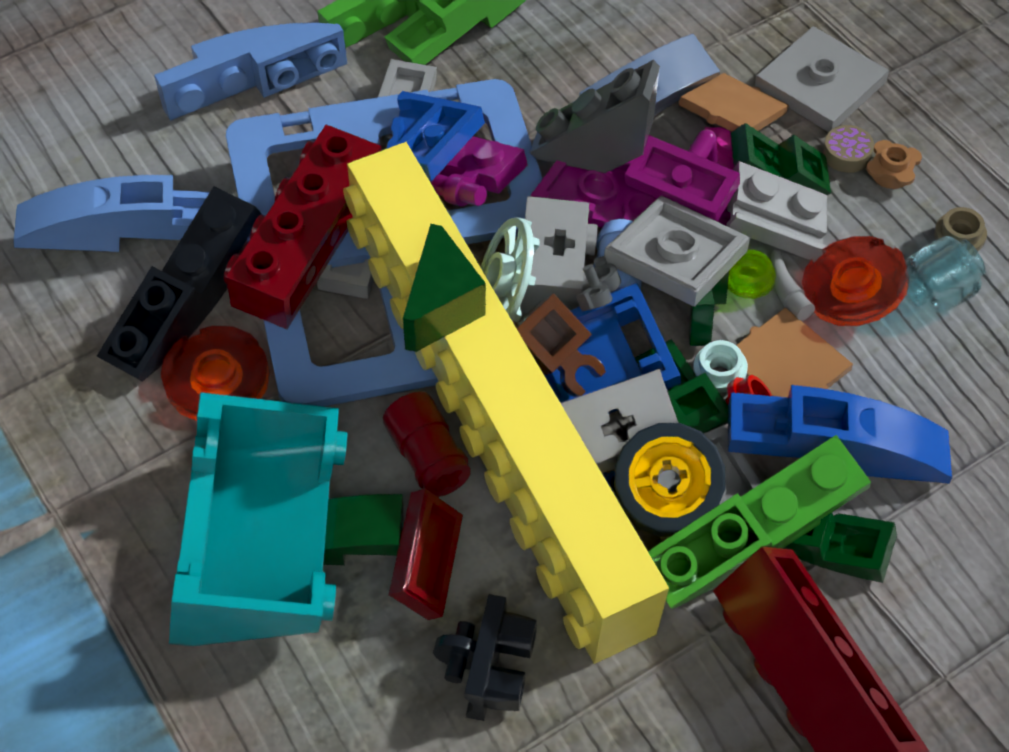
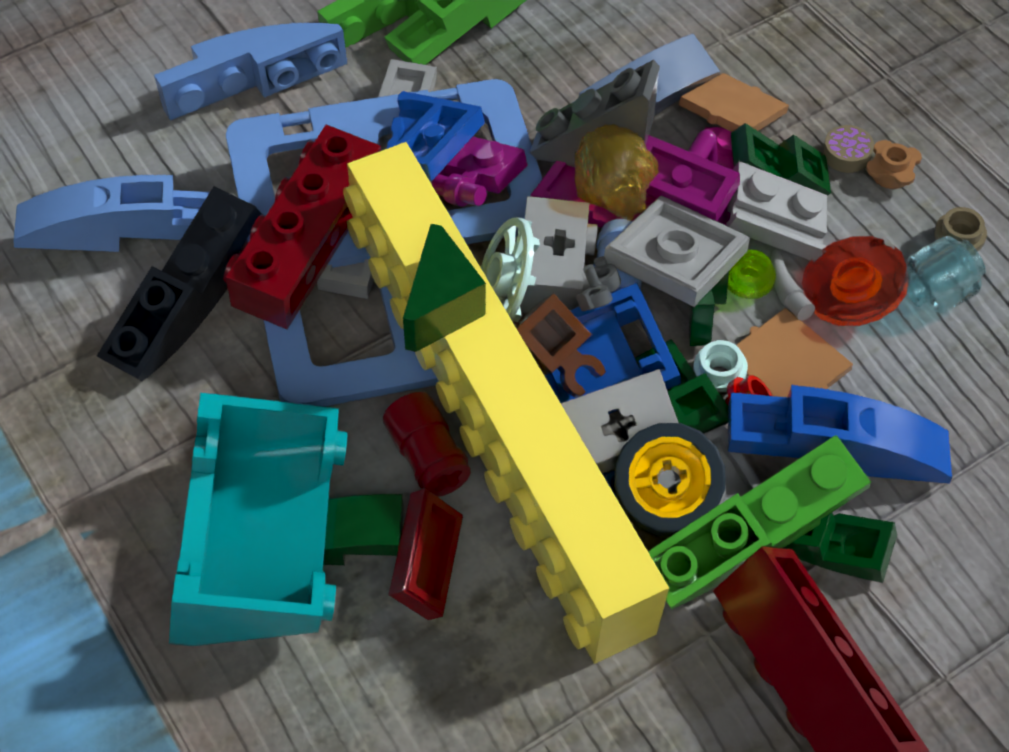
clear red tile [161,326,270,421] -> none
black hips [433,594,537,721] -> none
light grey plate [755,26,889,132] -> none
none -> clear yellow hair [574,124,659,221]

